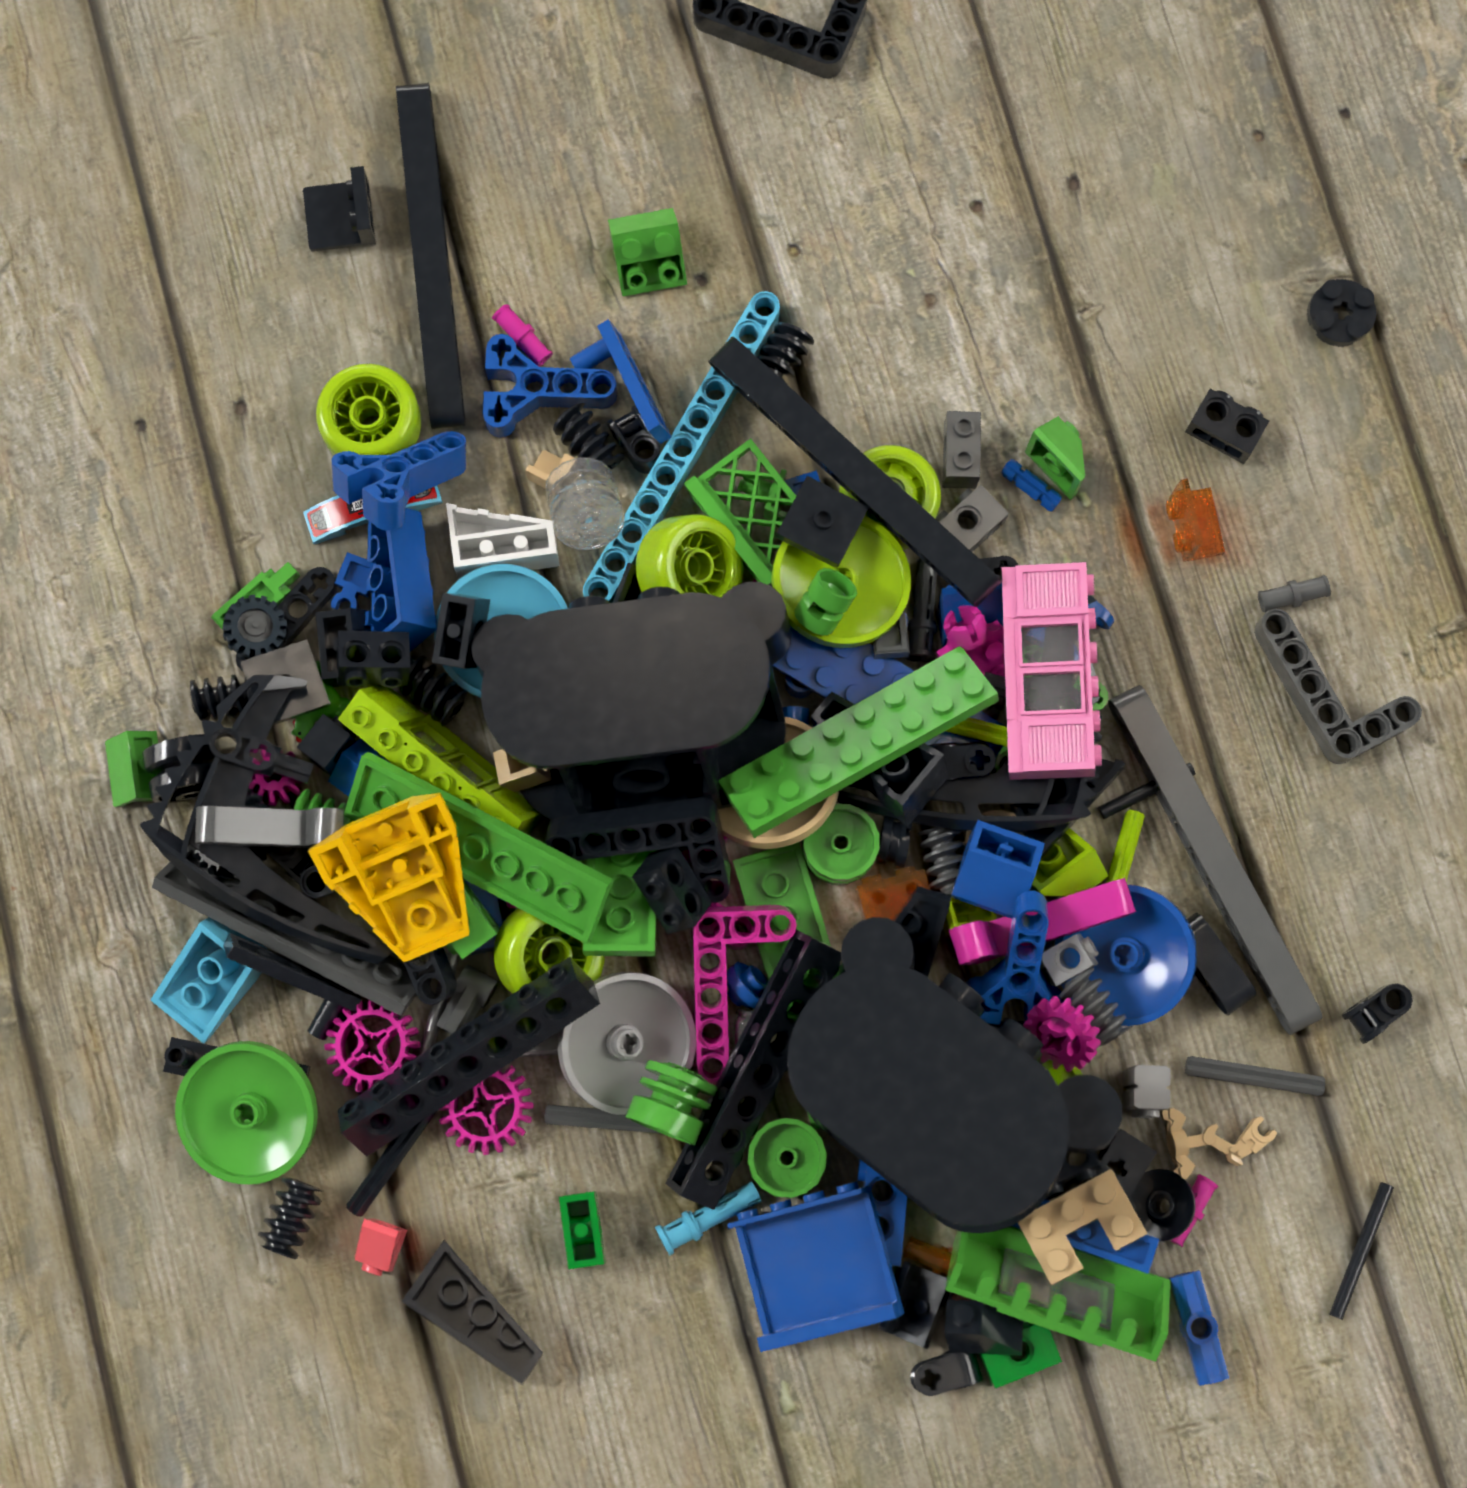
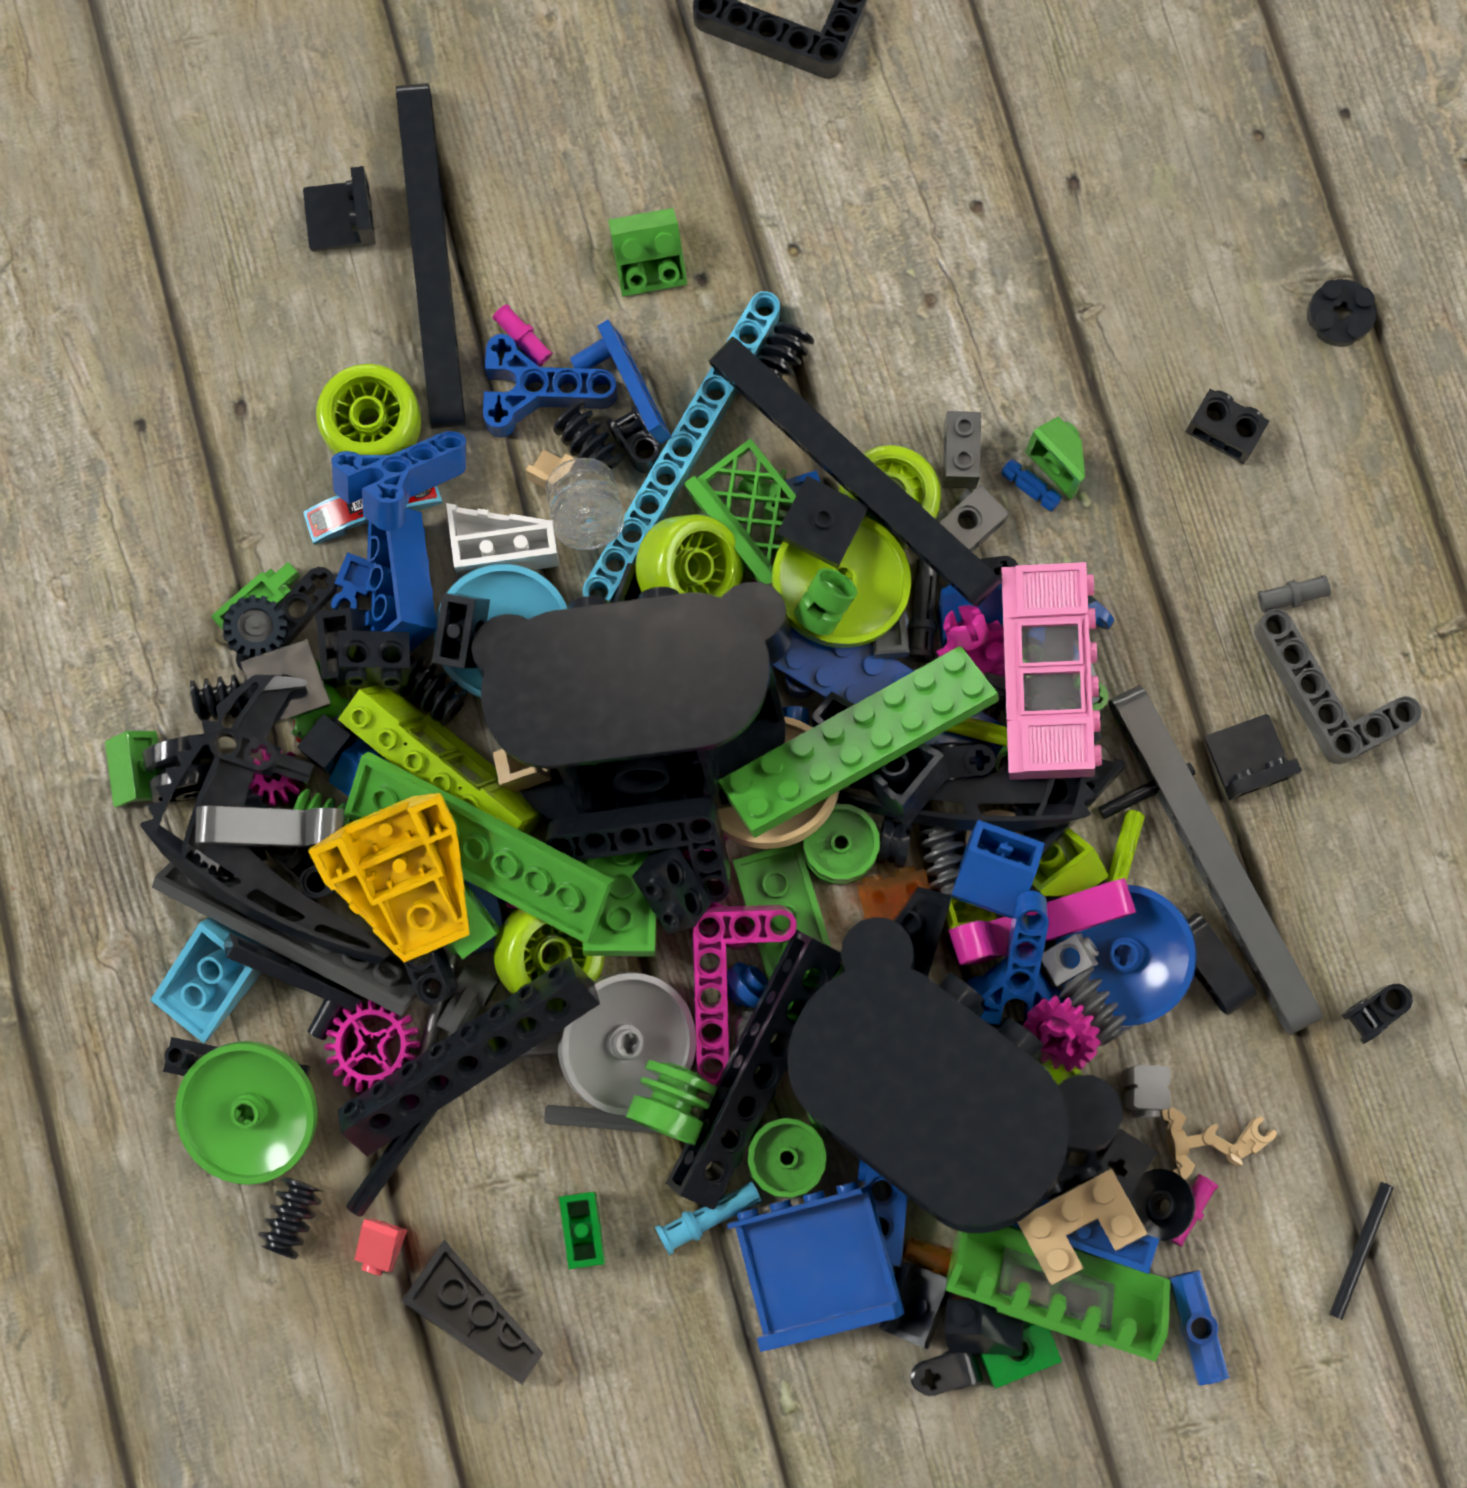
dark pink gear [439,1066,534,1155] -> none
clear orange bracket [1166,479,1225,562] -> none
dark grey axle [1185,1056,1325,1096] -> none
none -> black bracket [1205,714,1302,801]

